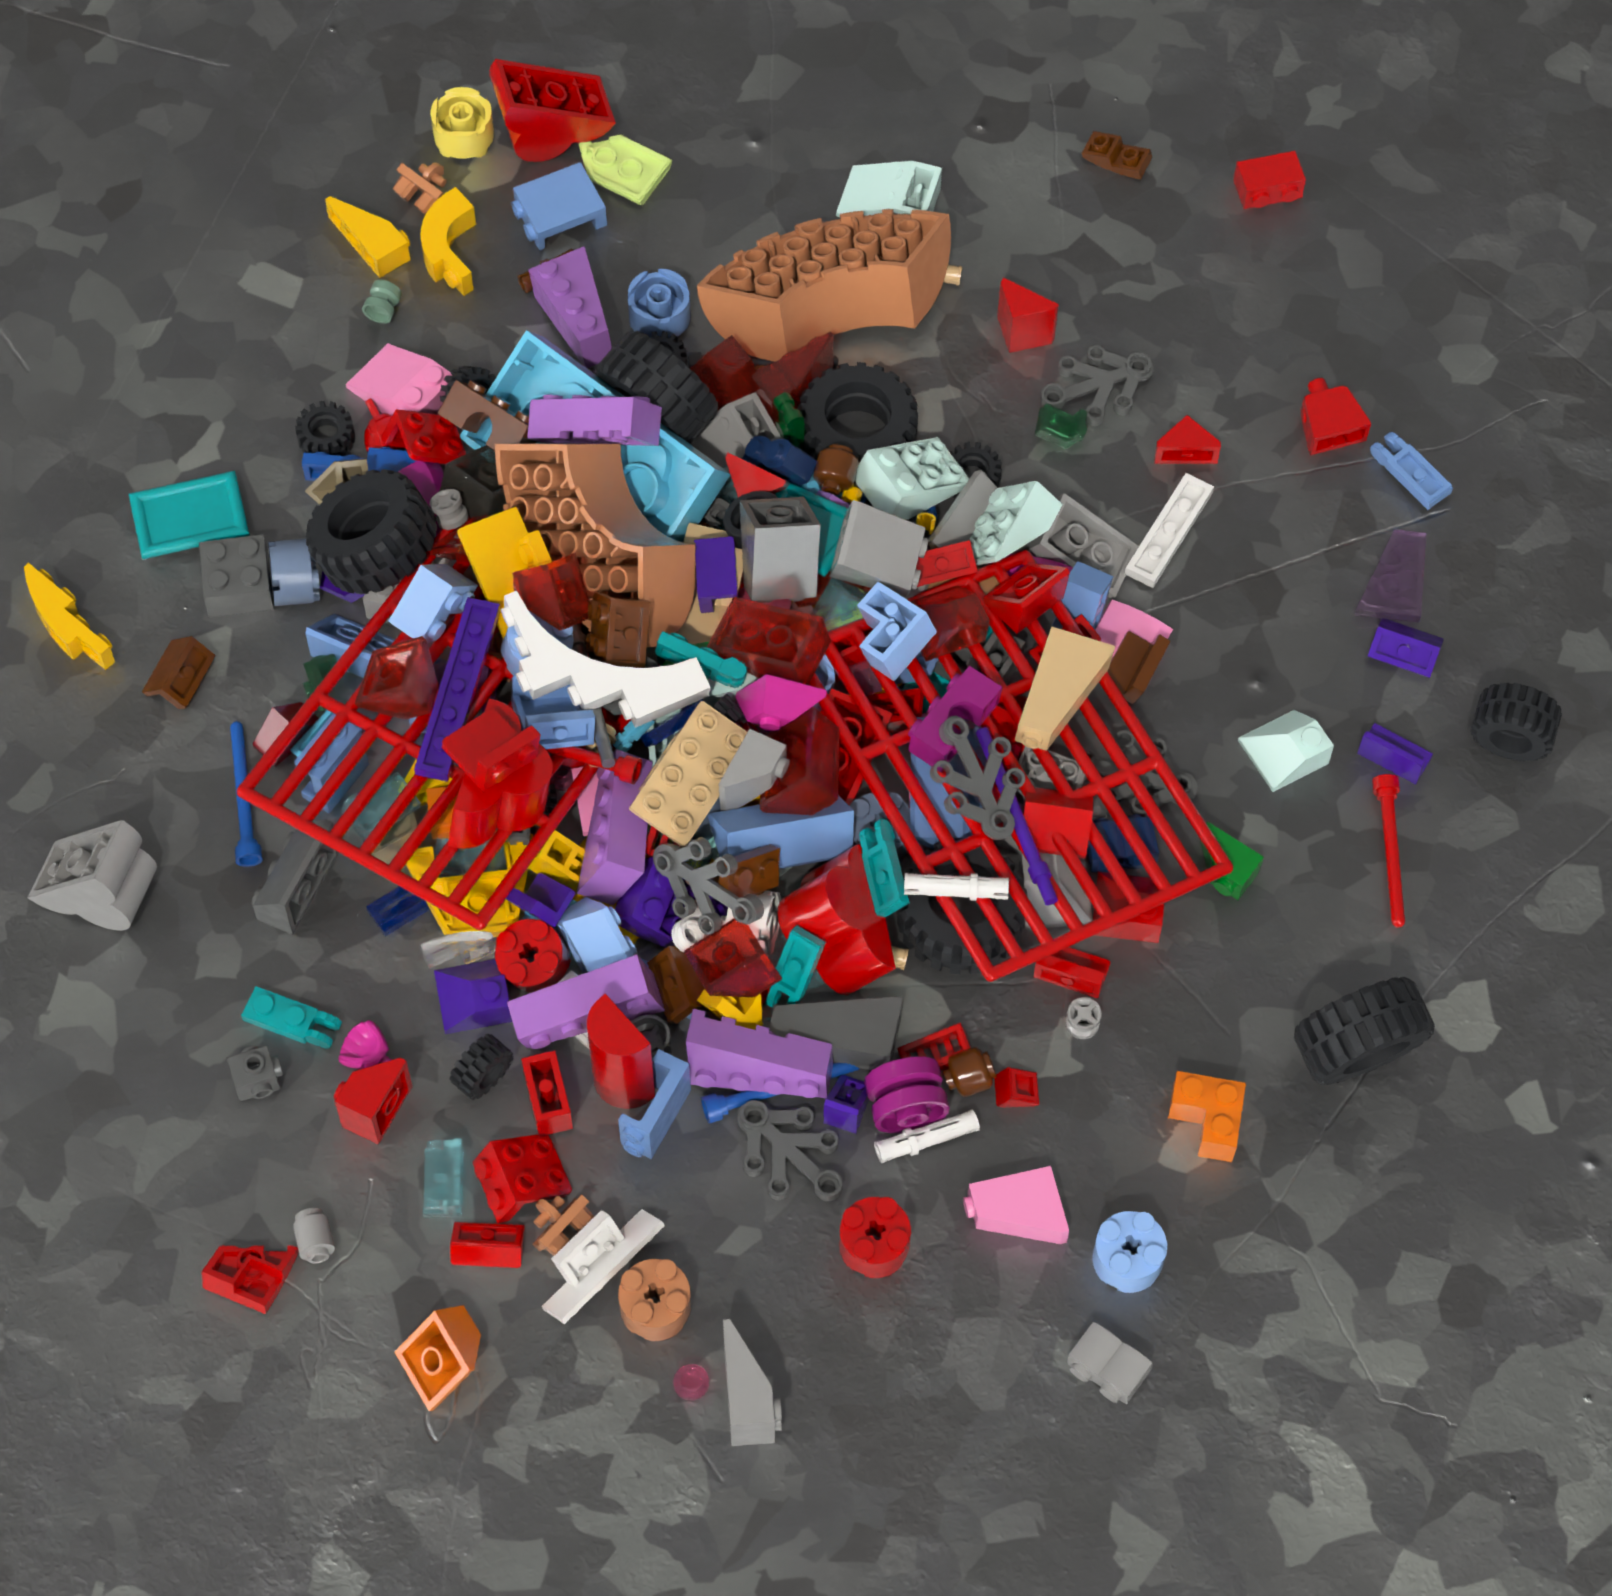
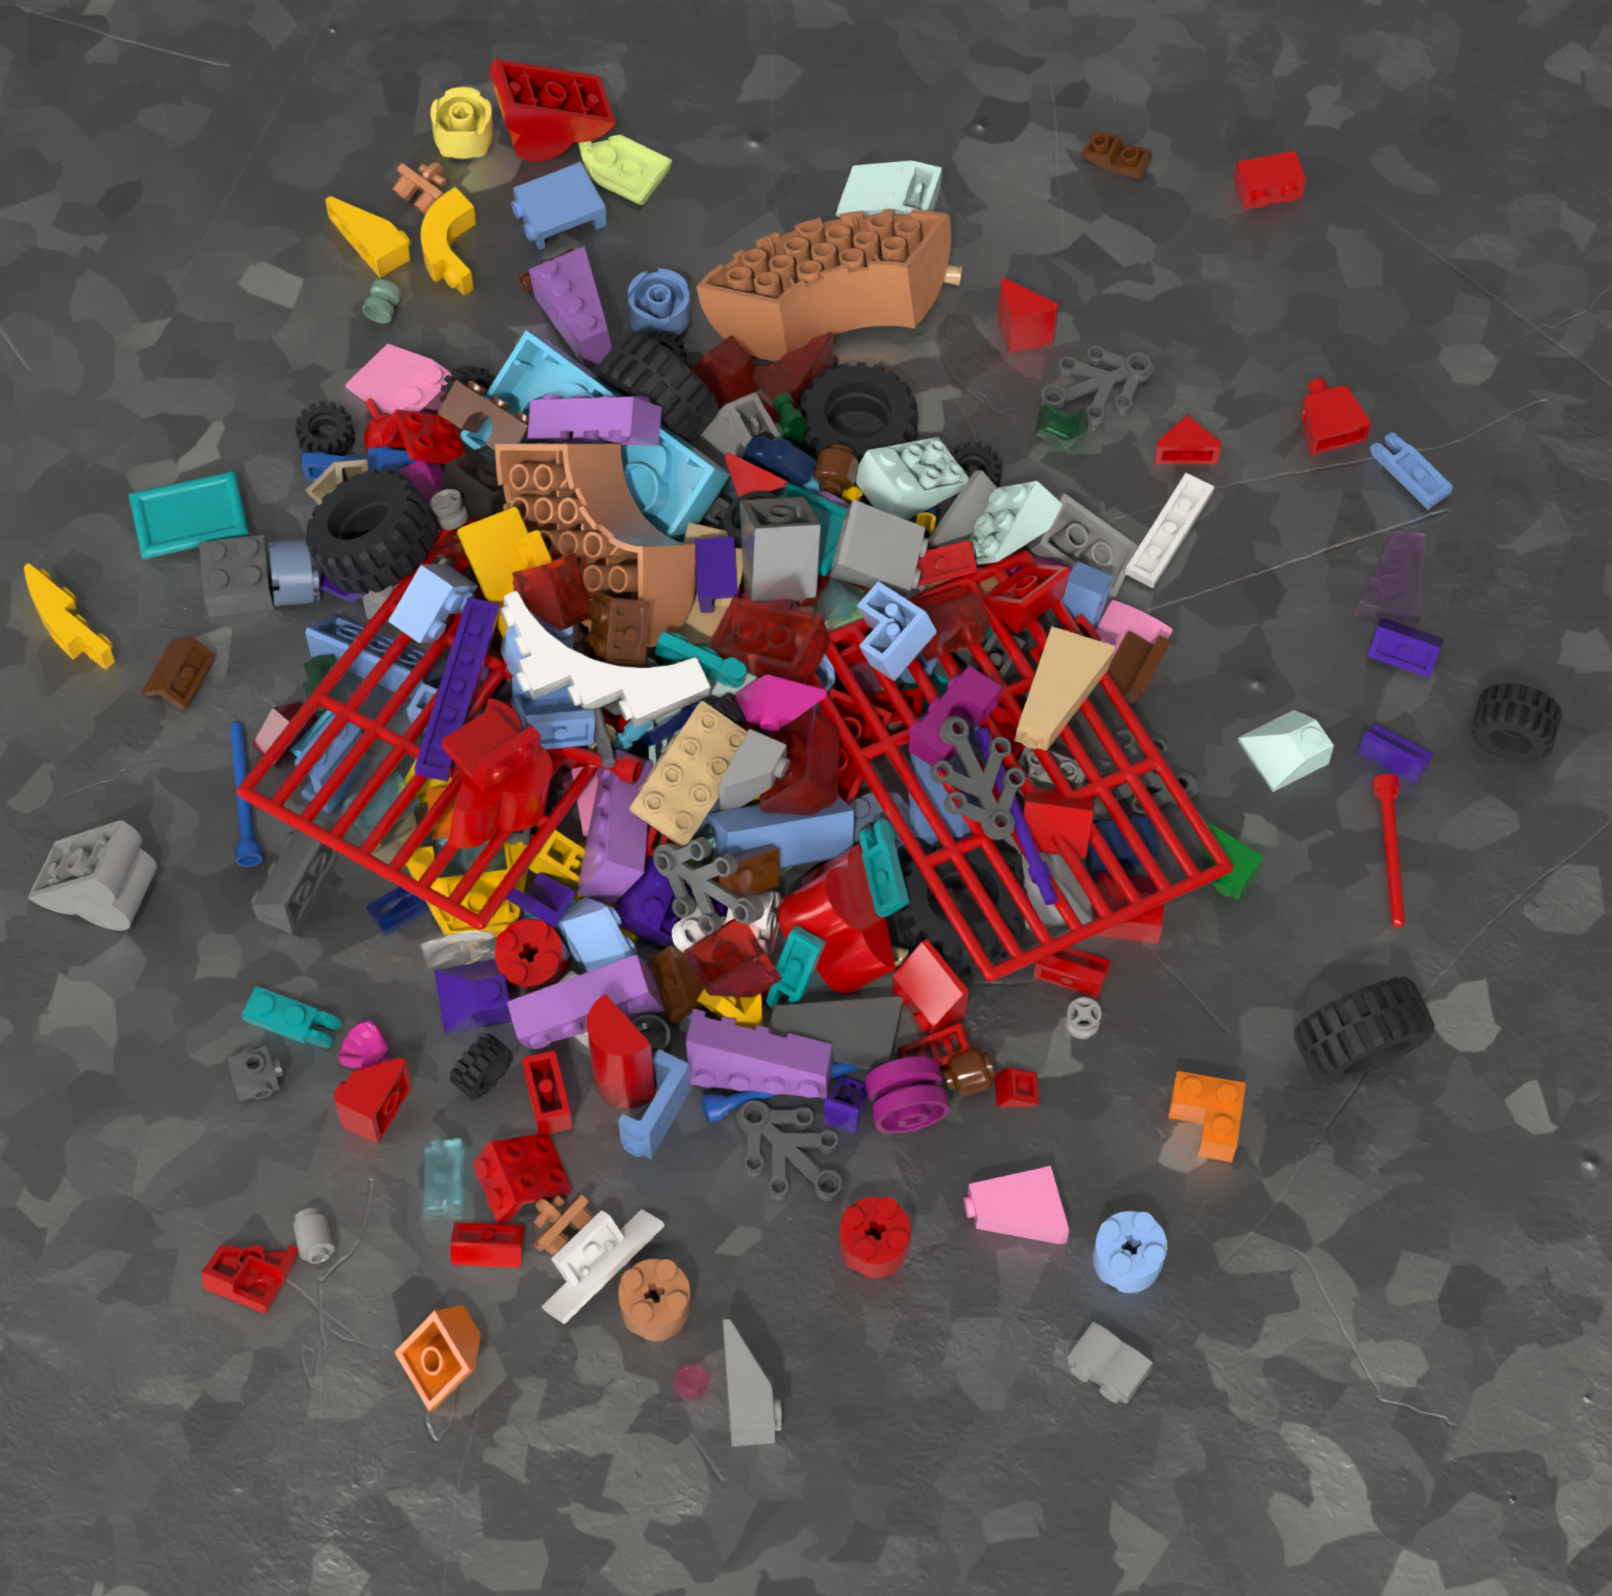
clear red slope [354,636,439,720] -> none
white pin [874,1109,980,1163] -> none
white pin [904,873,1009,901] -> none
none -> slope [891,939,969,1035]

